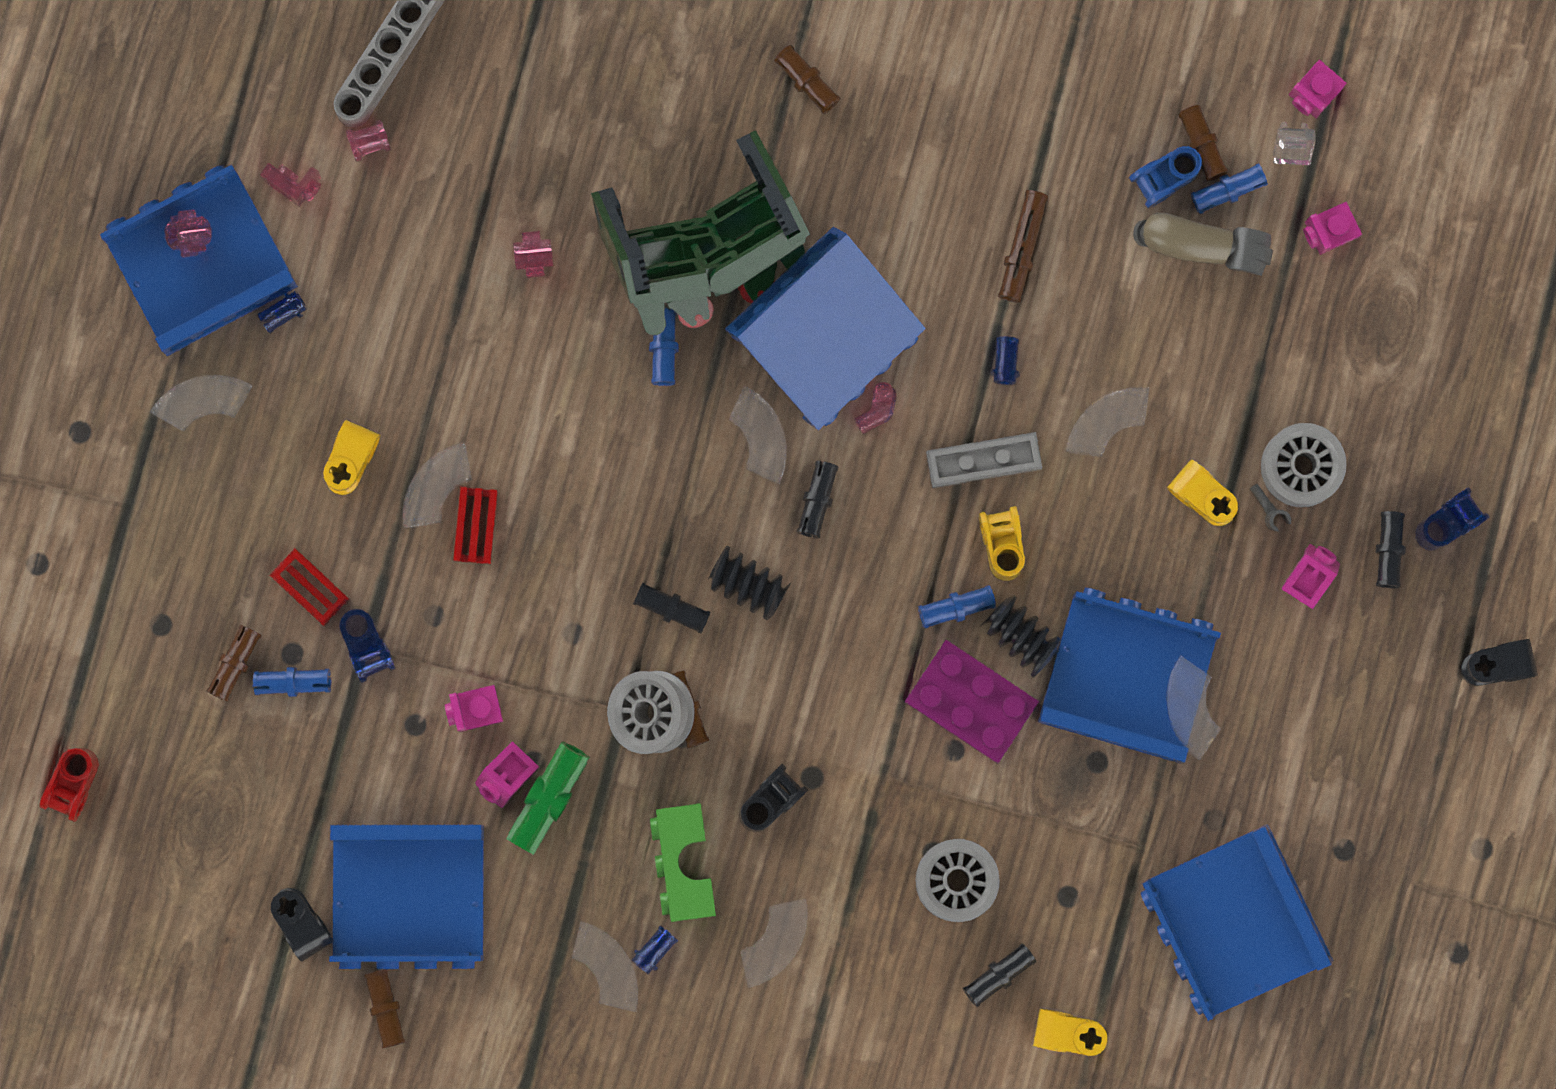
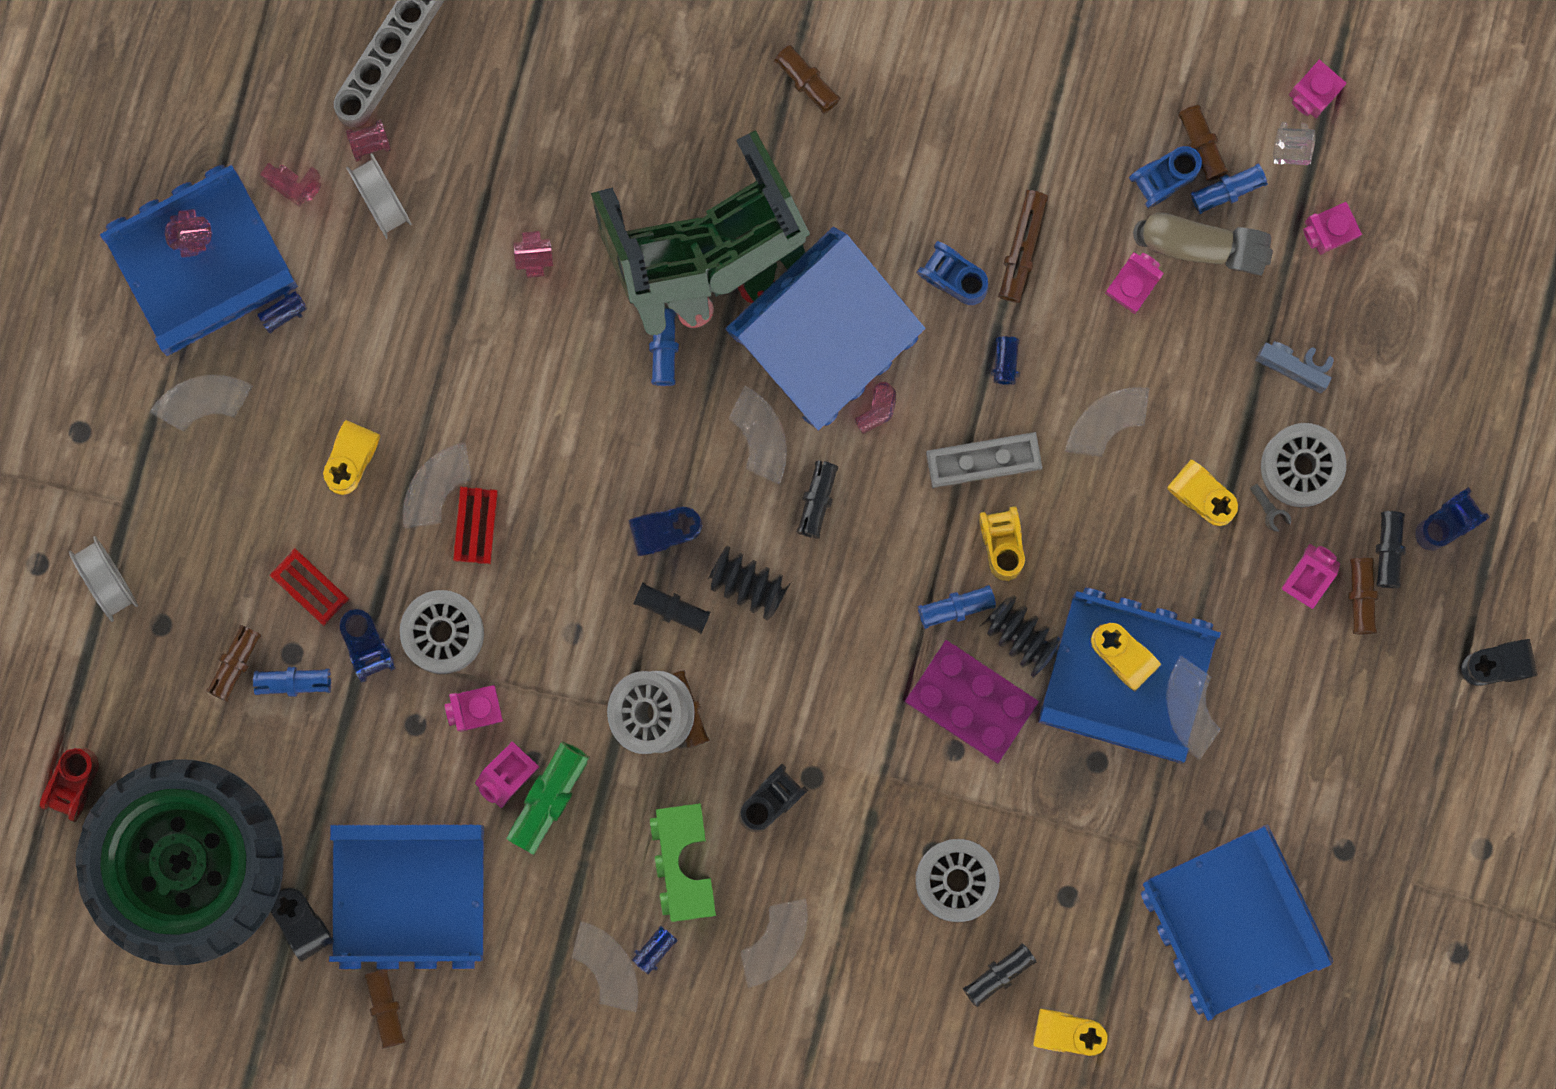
none -> light grey wheel [69,536,138,622]
none -> wheel [75,759,284,965]
none -> light grey wheel [346,153,412,239]
none -> light grey wheel [400,590,484,674]
none -> clear blue piece [628,507,702,557]
none -> blue piece [916,241,988,305]
none -> yellow piece [1091,623,1161,692]
none -> dark pink bracket [1105,252,1164,314]
none -> sand blue plate [1255,341,1334,394]
none -> reddish brown pin [1348,558,1379,635]

